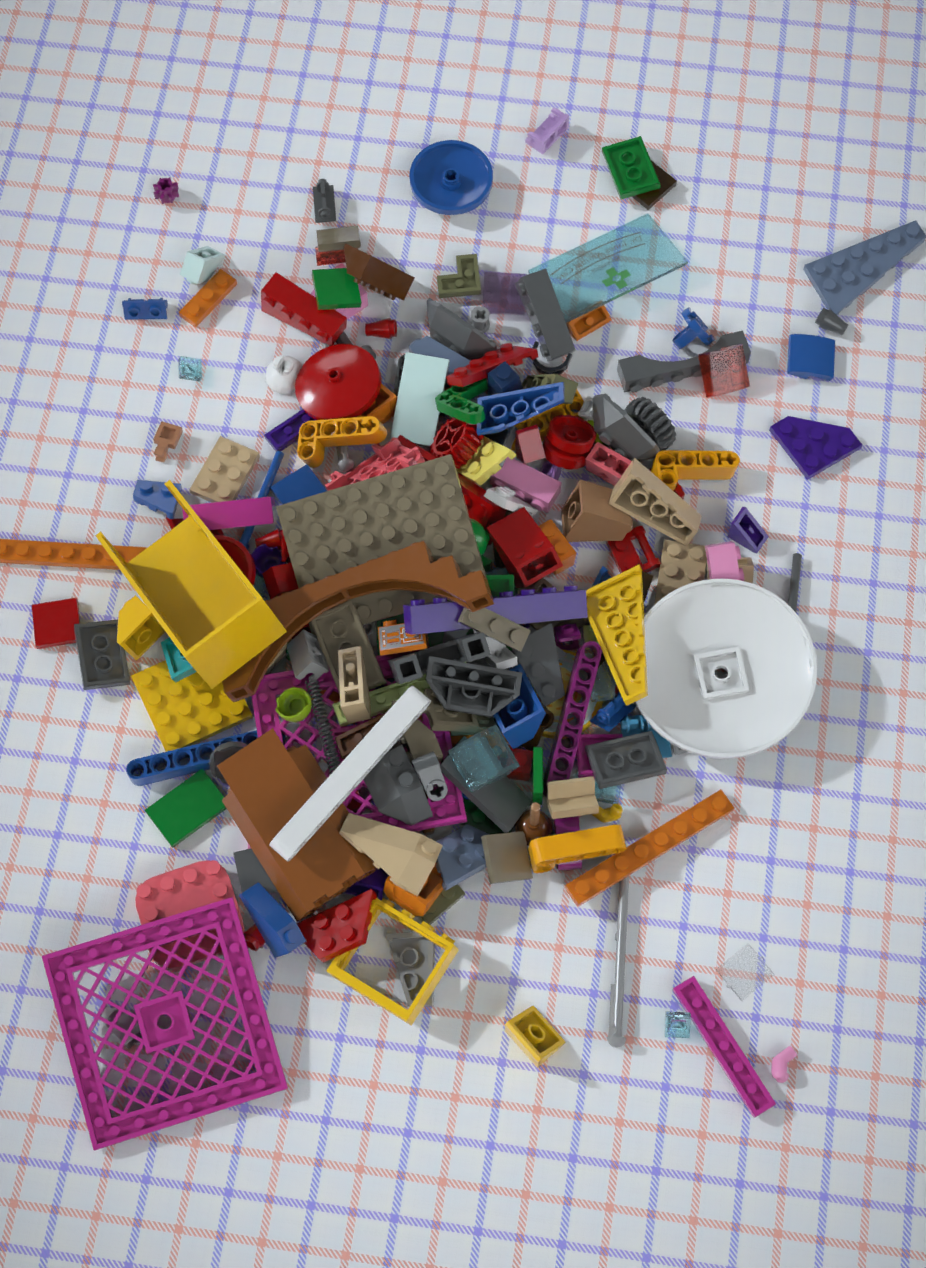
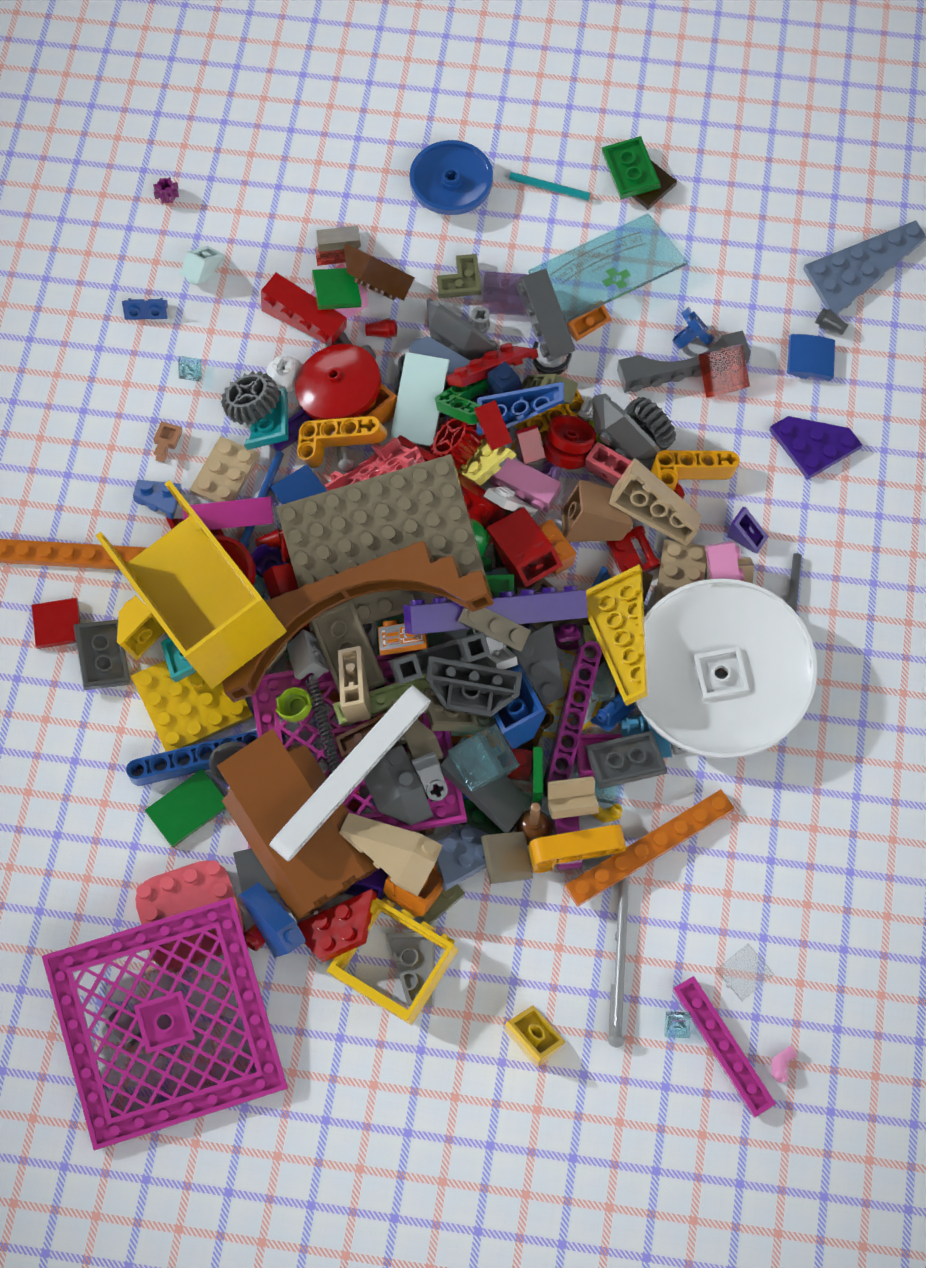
orange plate [179,269,237,328] -> none
dark grey hinge [313,179,336,223] -> none
lavender hinge [525,108,569,154] -> none
none -> dark grey gear [221,371,280,425]
none -> teal wing [244,387,289,450]
none -> red tile [474,400,512,451]
none -> teal bar [509,172,591,201]

